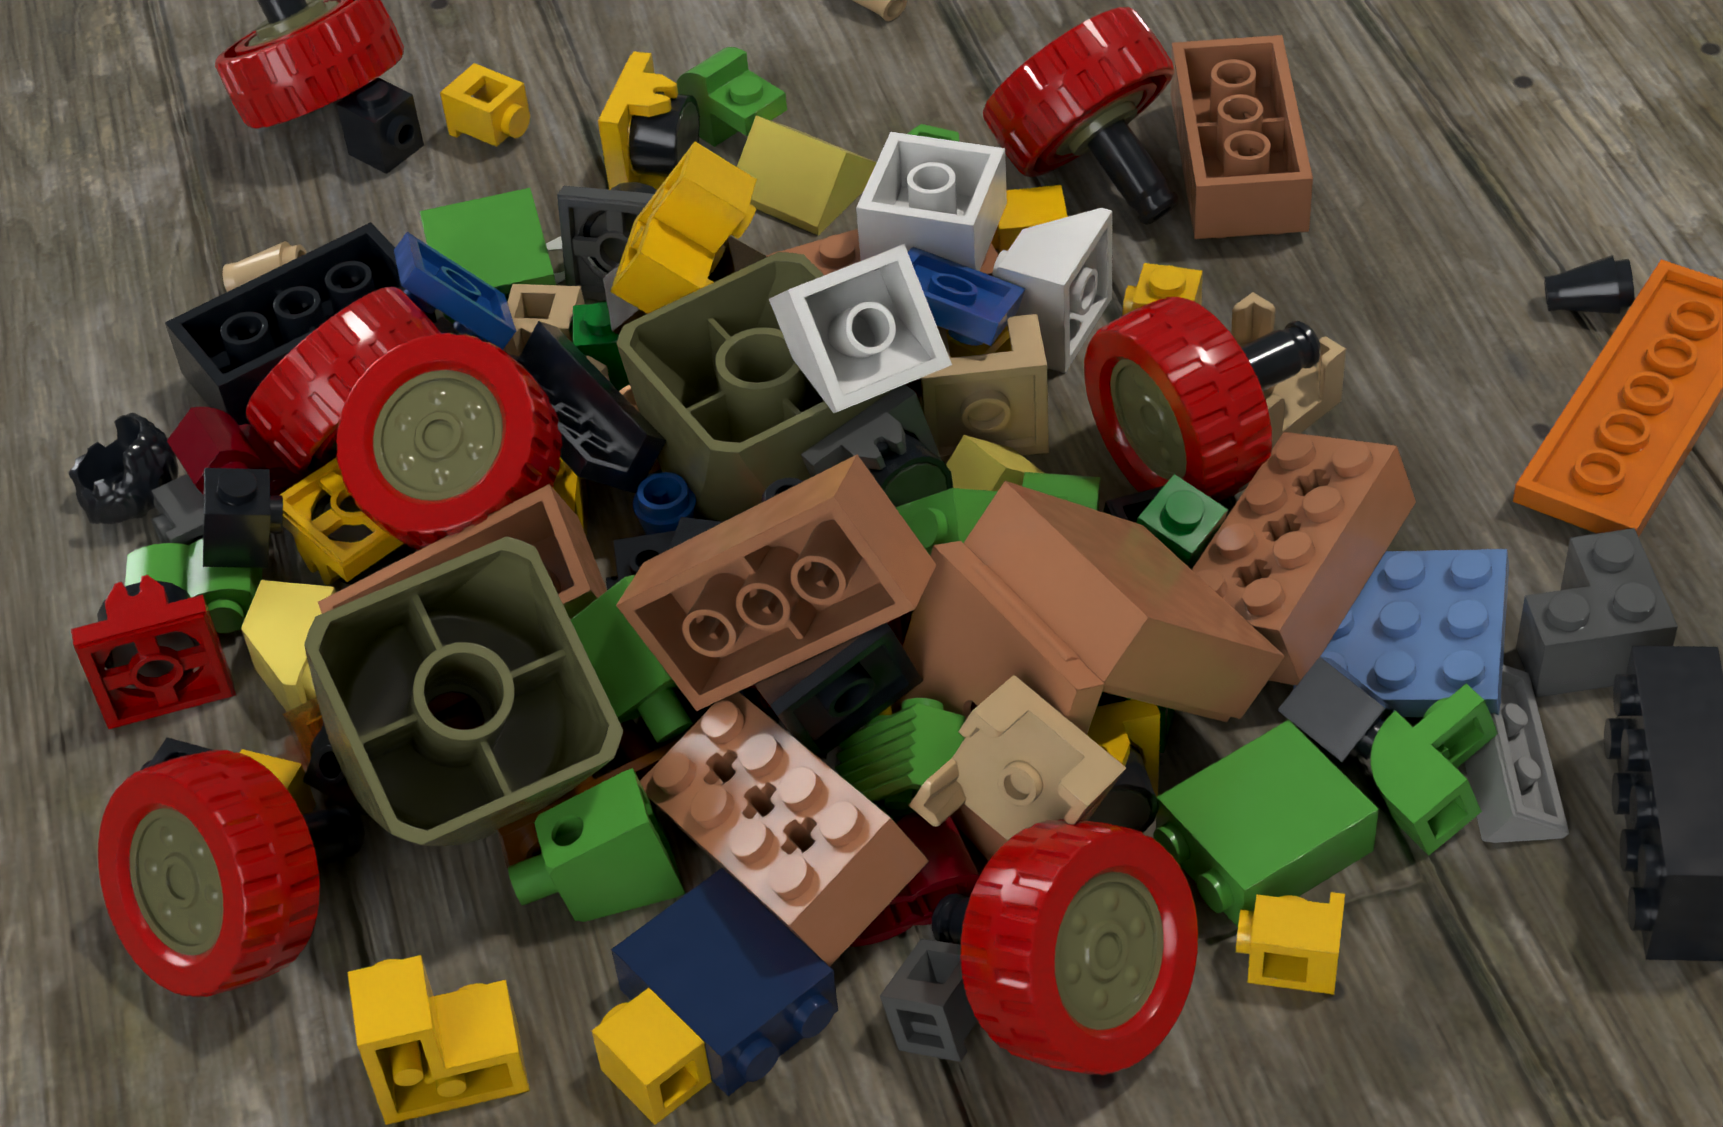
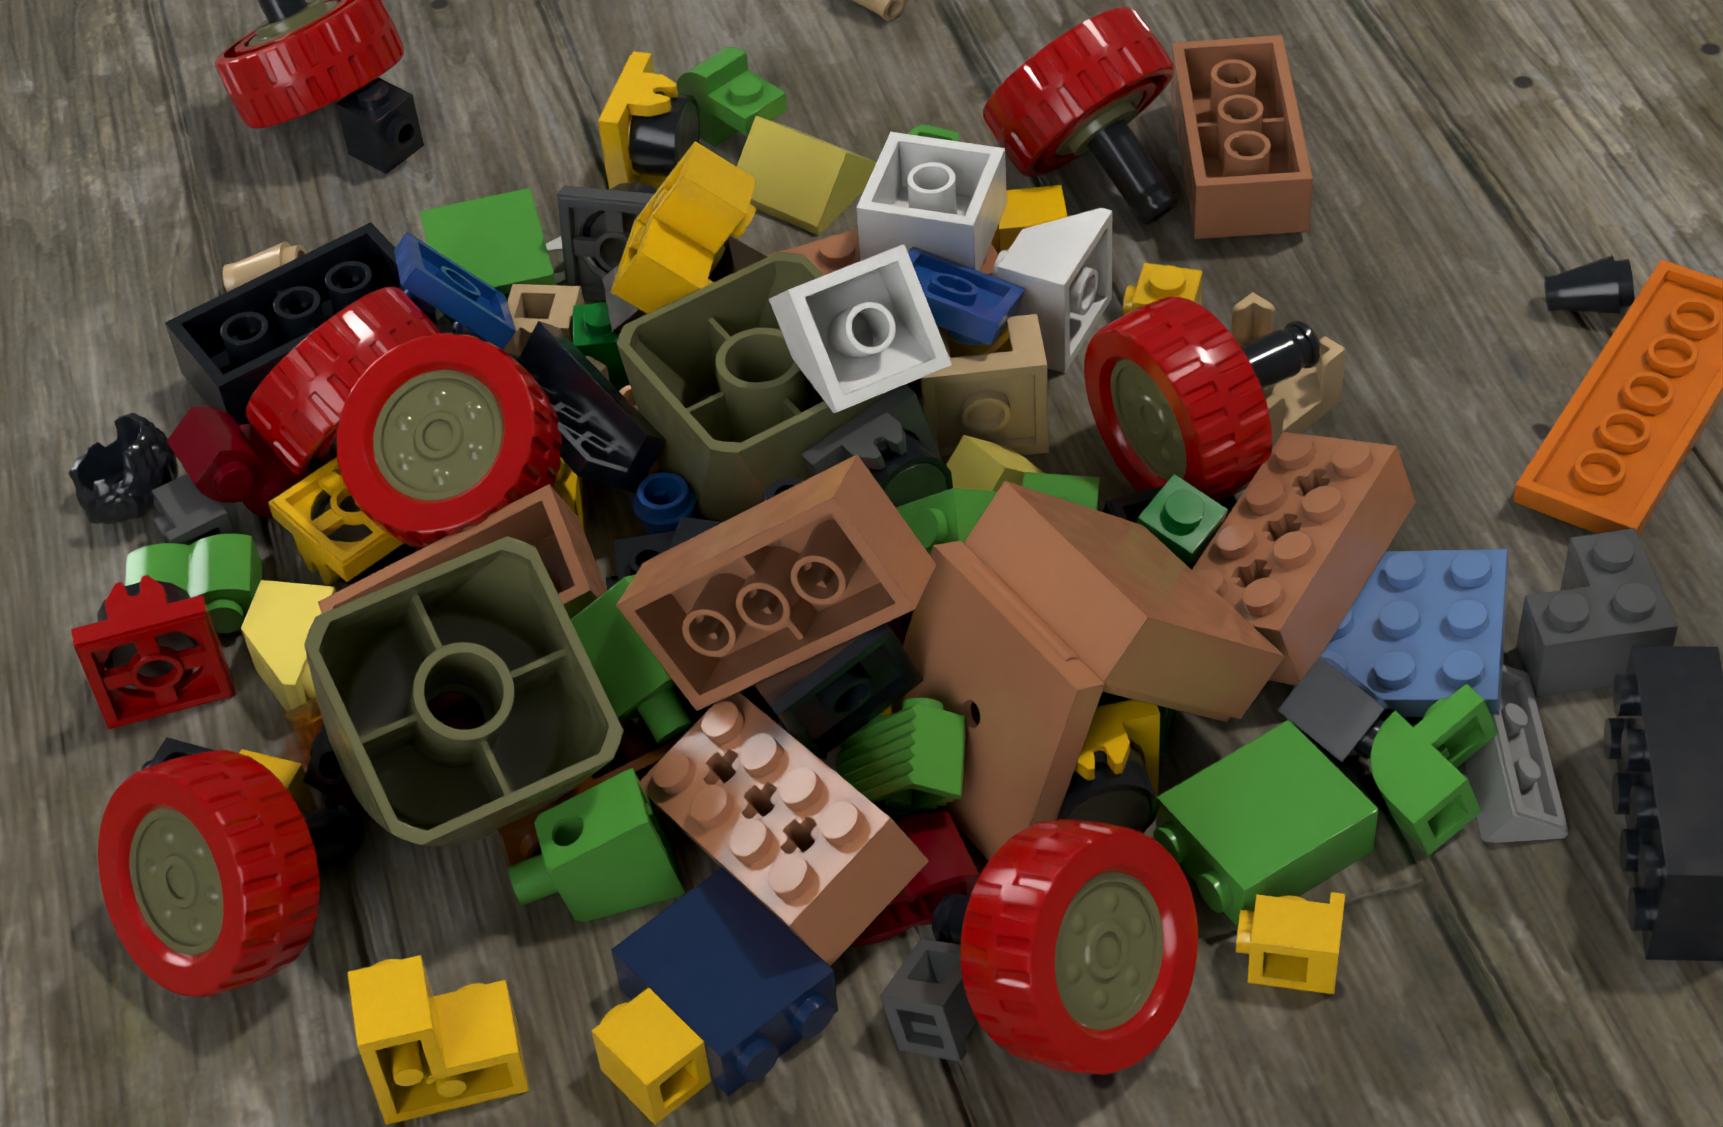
black brick [203,468,283,568] -> none
yellow brick [440,63,530,147] -> none
tan panel [909,675,1126,841] -> none

